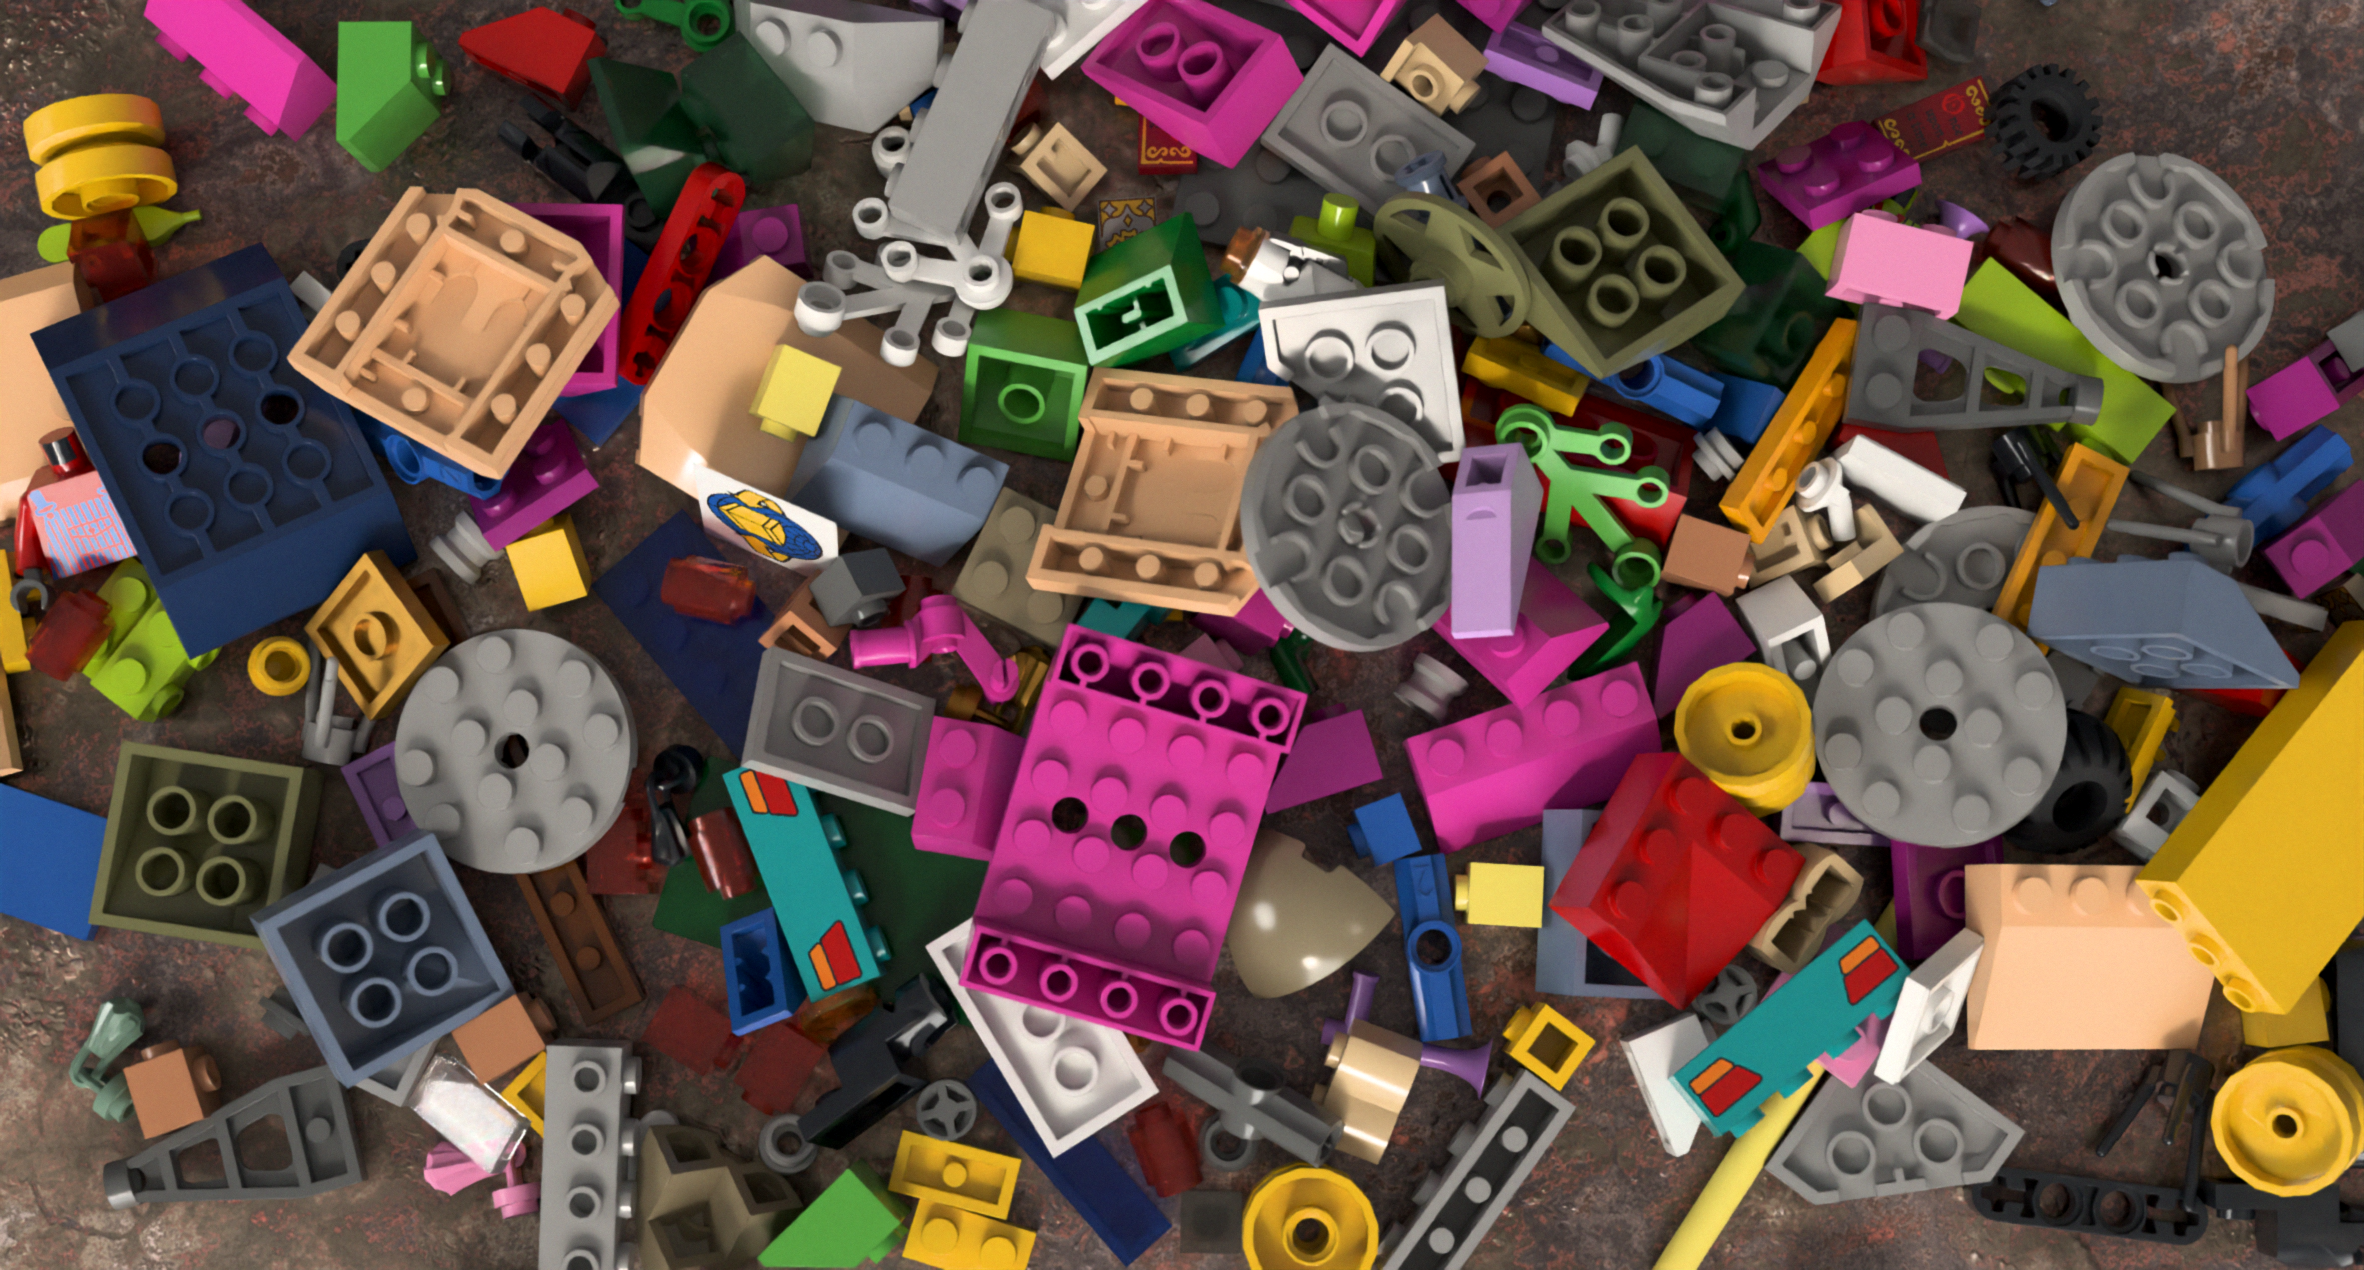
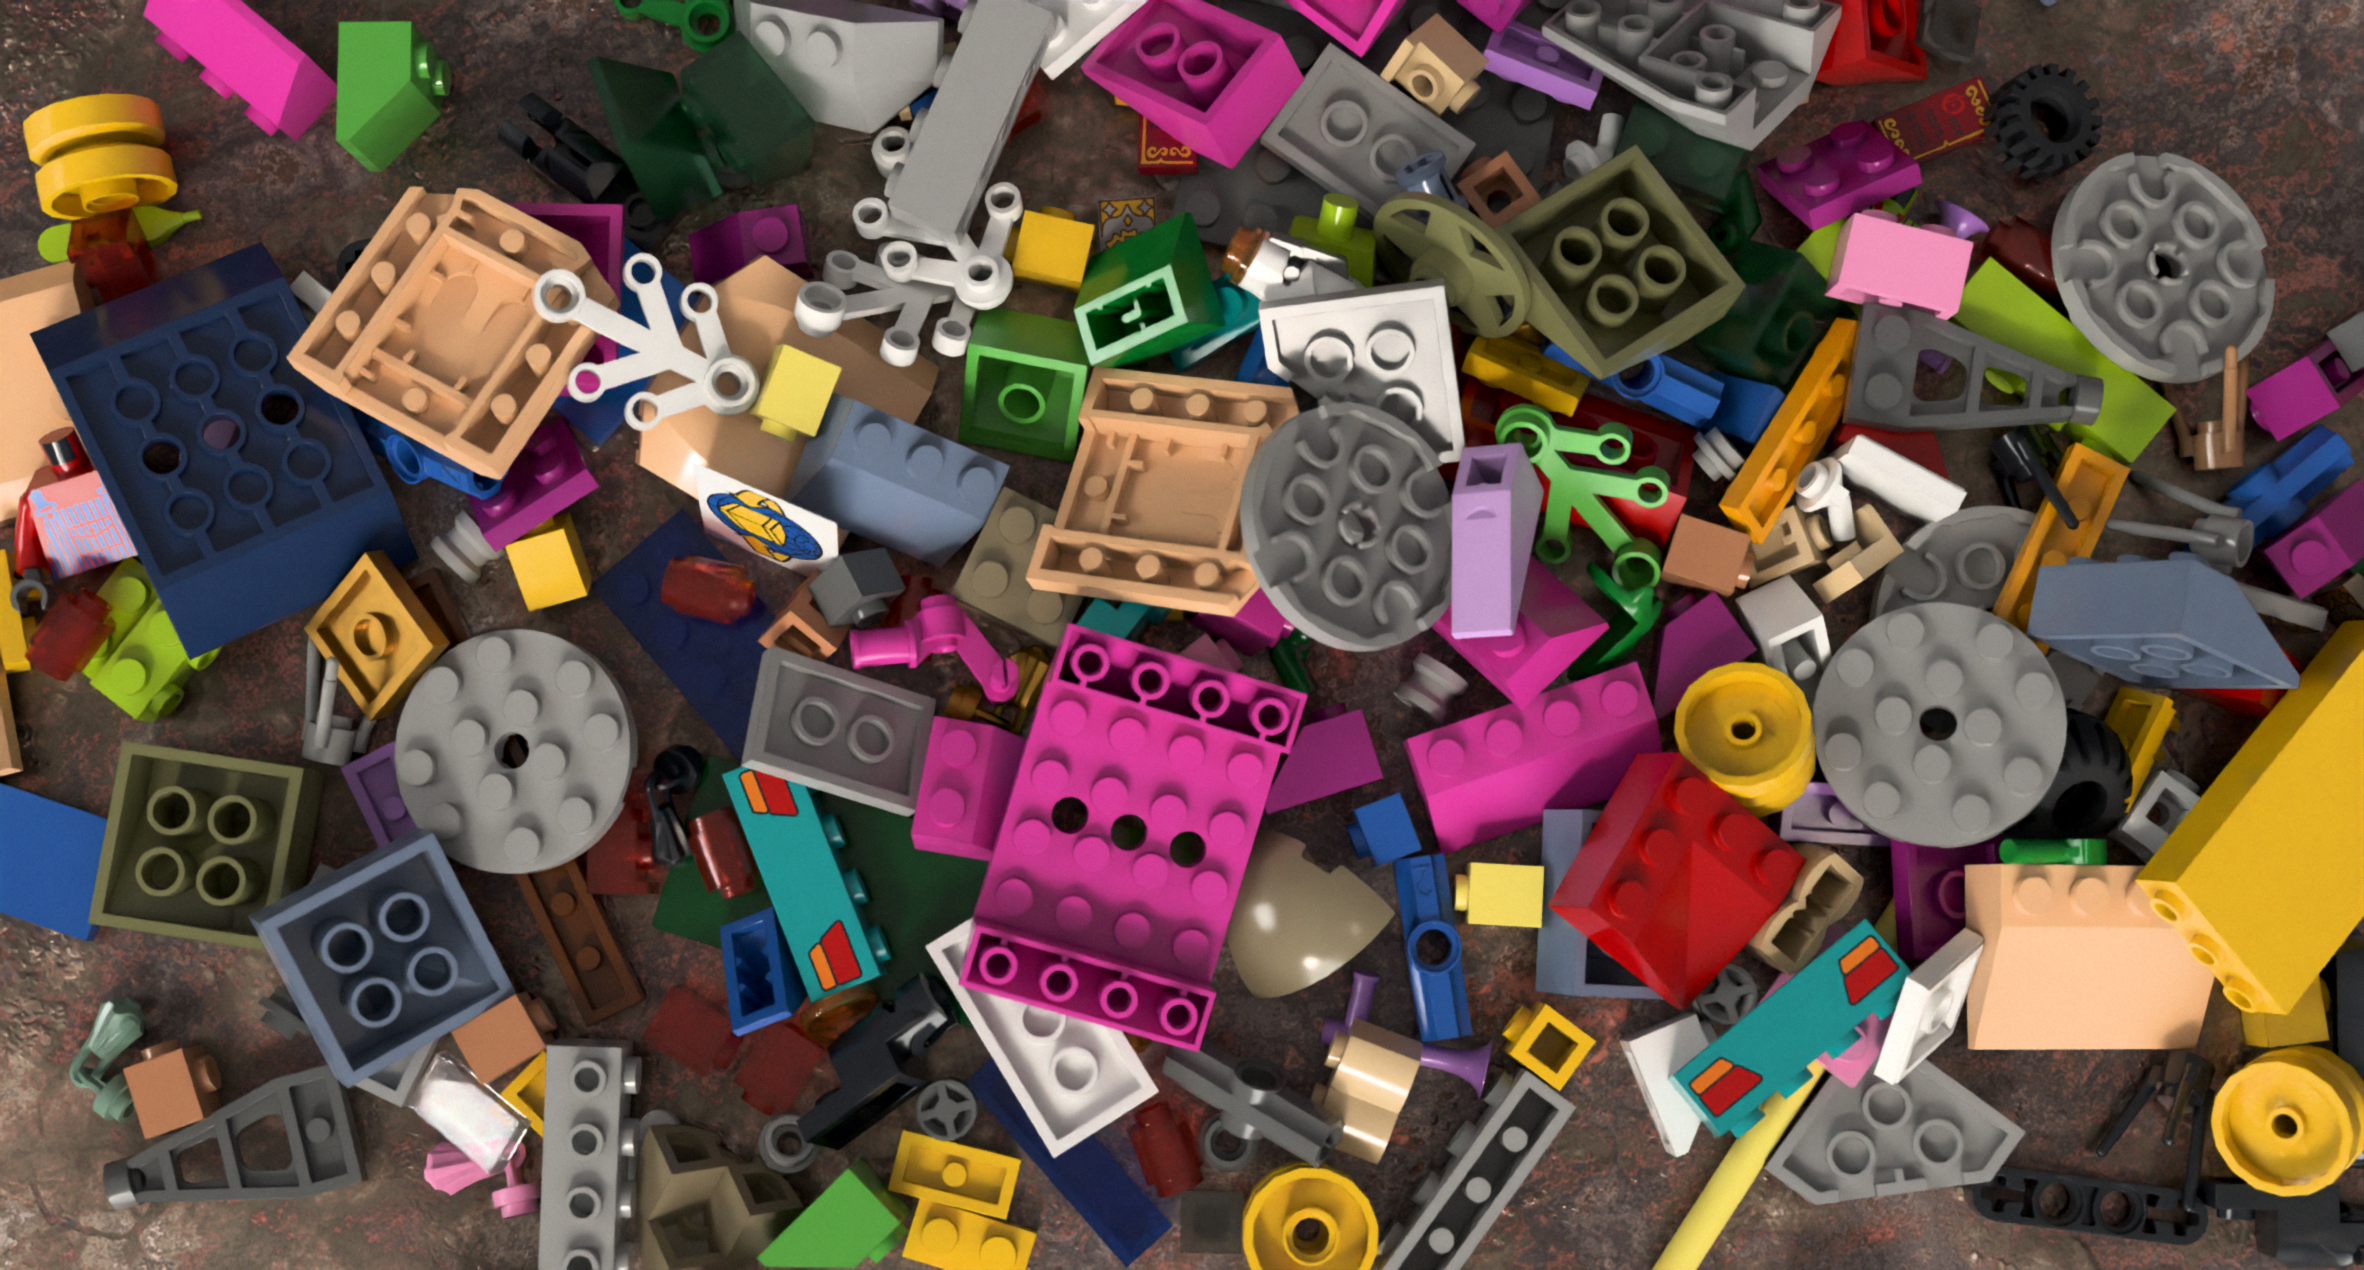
yellow plate [247,636,311,696] -> none
red slope [457,6,607,111] -> none
red beam [618,161,745,385] -> none
tan bracket [1004,120,1107,213] -> none
none -> white plant [532,253,760,431]
none -> green bar [1999,839,2107,865]

